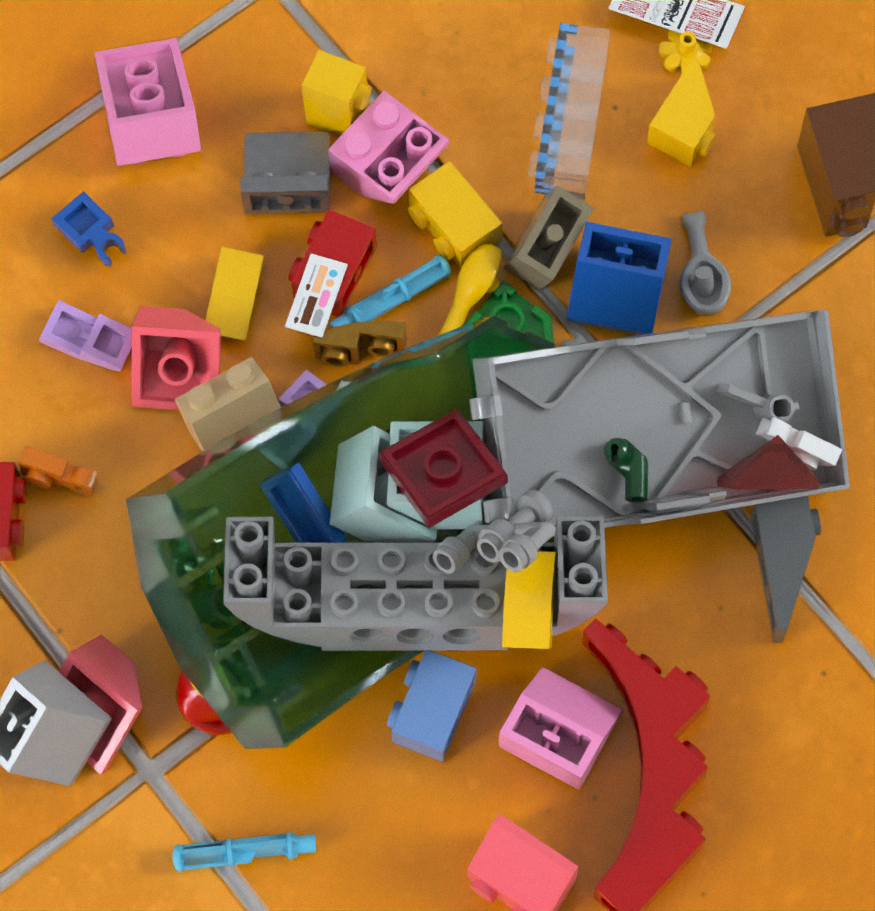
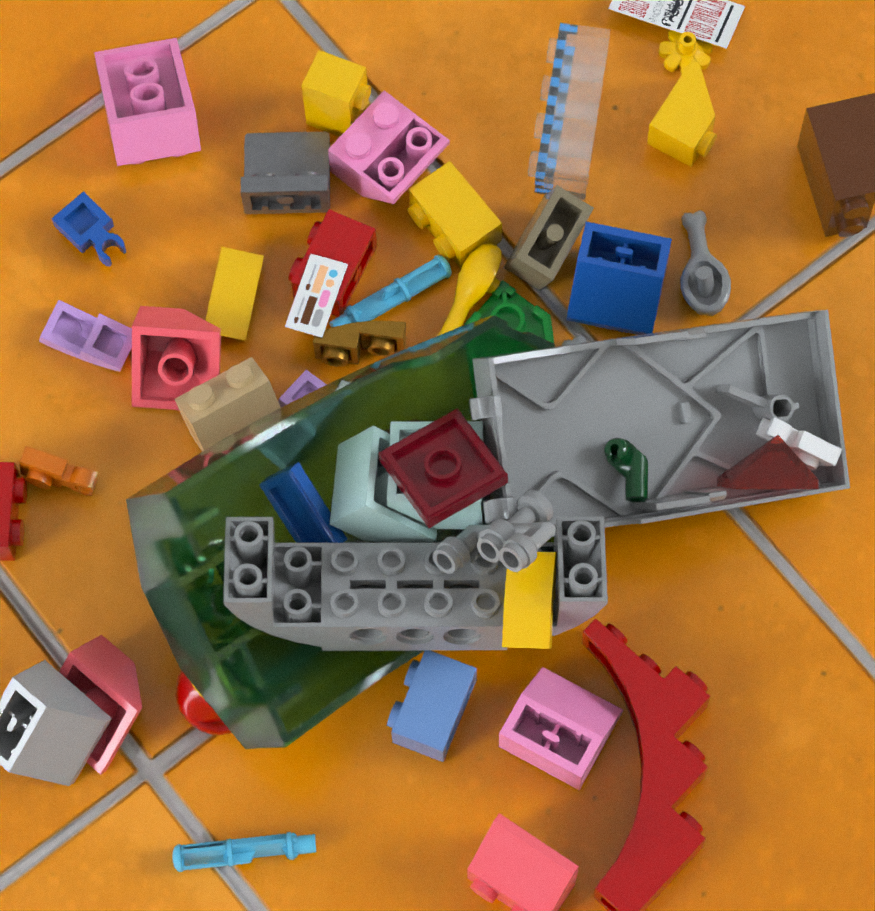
dark grey slope [750,496,821,643] -> none

